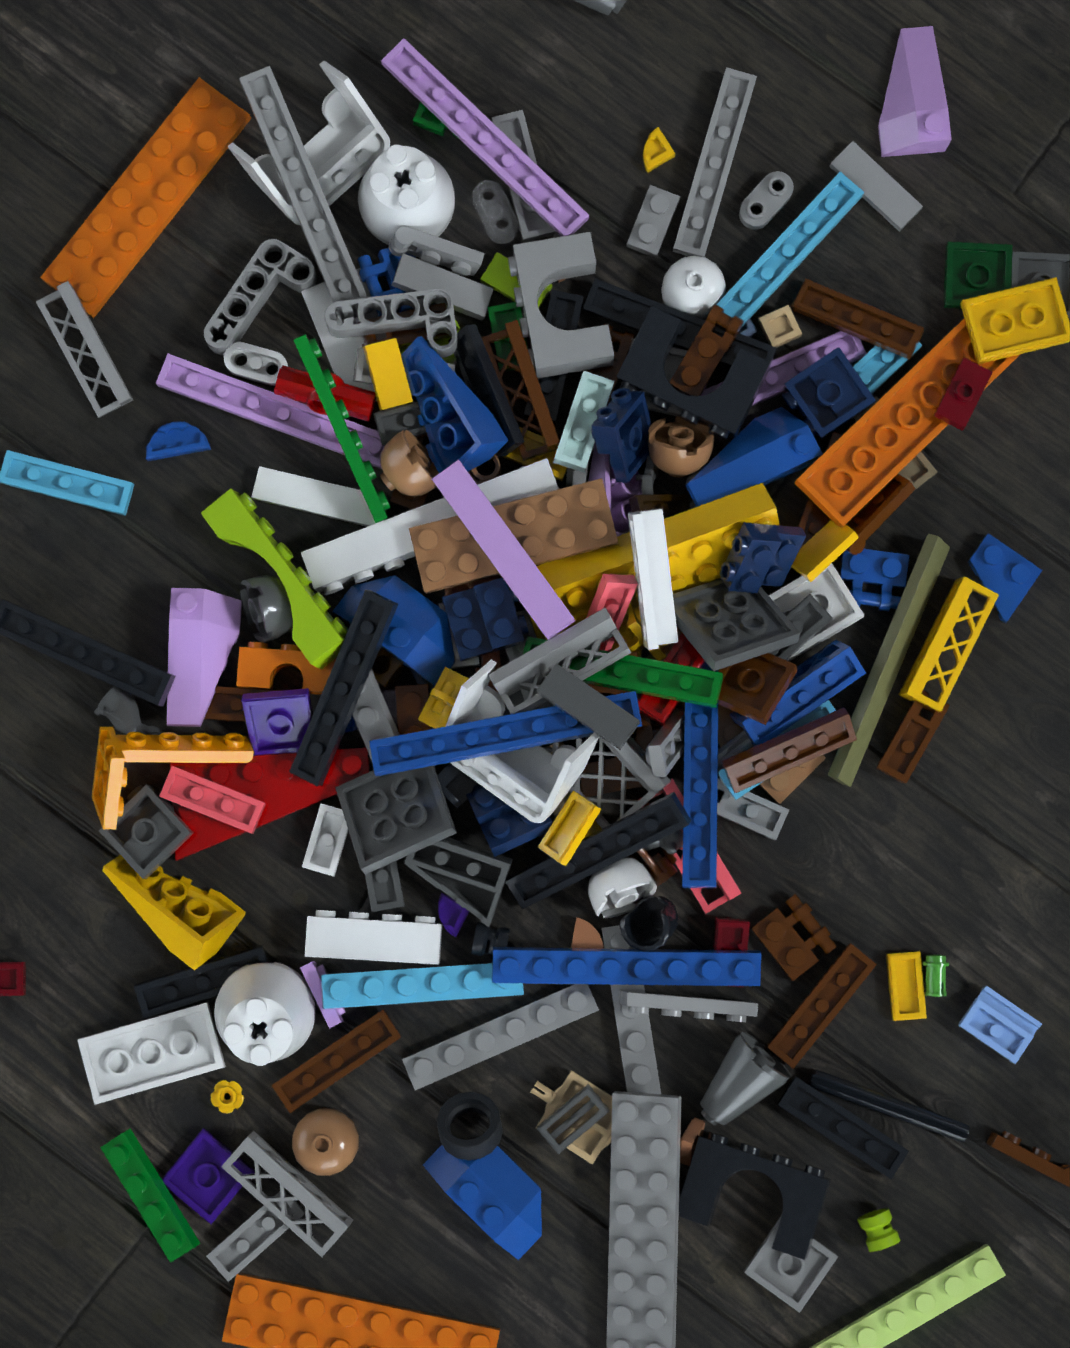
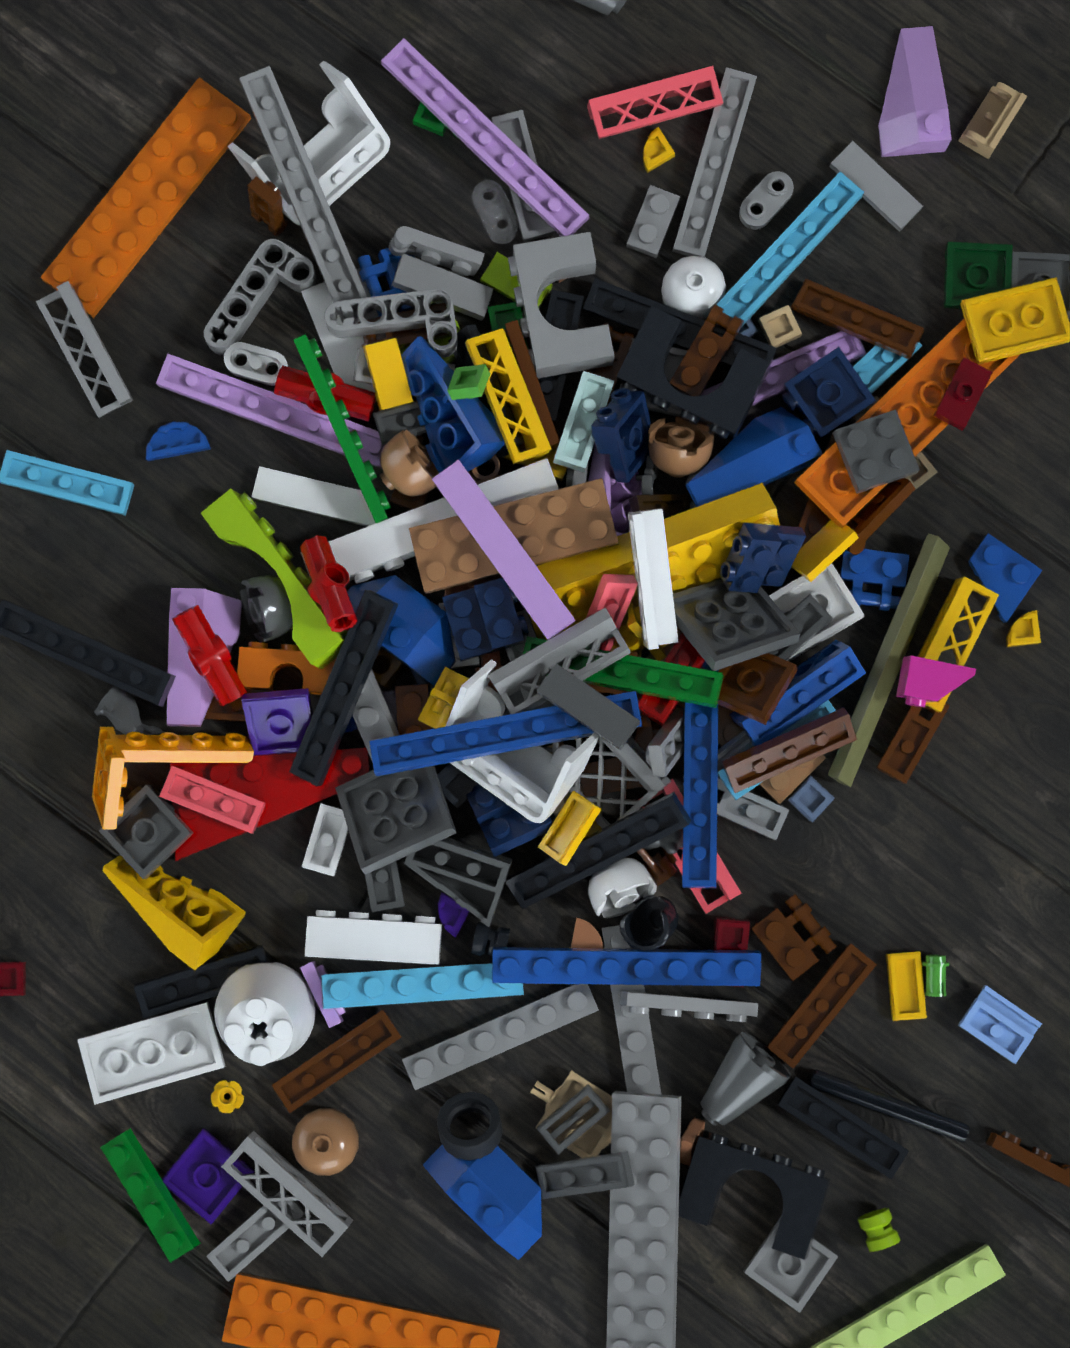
white cone [358,145,455,245] -> none
none -> red piece [172,605,247,706]
none -> reddish brown plate [247,176,288,237]
none -> red piece [300,535,358,632]
none -> bright green plate [447,364,490,400]
none -> yellow fence [465,328,551,464]
none -> dark grey tile [535,1151,635,1199]
none -> coral fence [587,66,723,139]
none -> sand blue tile [787,776,835,823]
none -> dark grey plate [833,409,920,494]
none -> dark pink slope [896,655,976,708]
none -> tan hinge [958,82,1027,159]
none -> yellow tile [1006,610,1041,647]

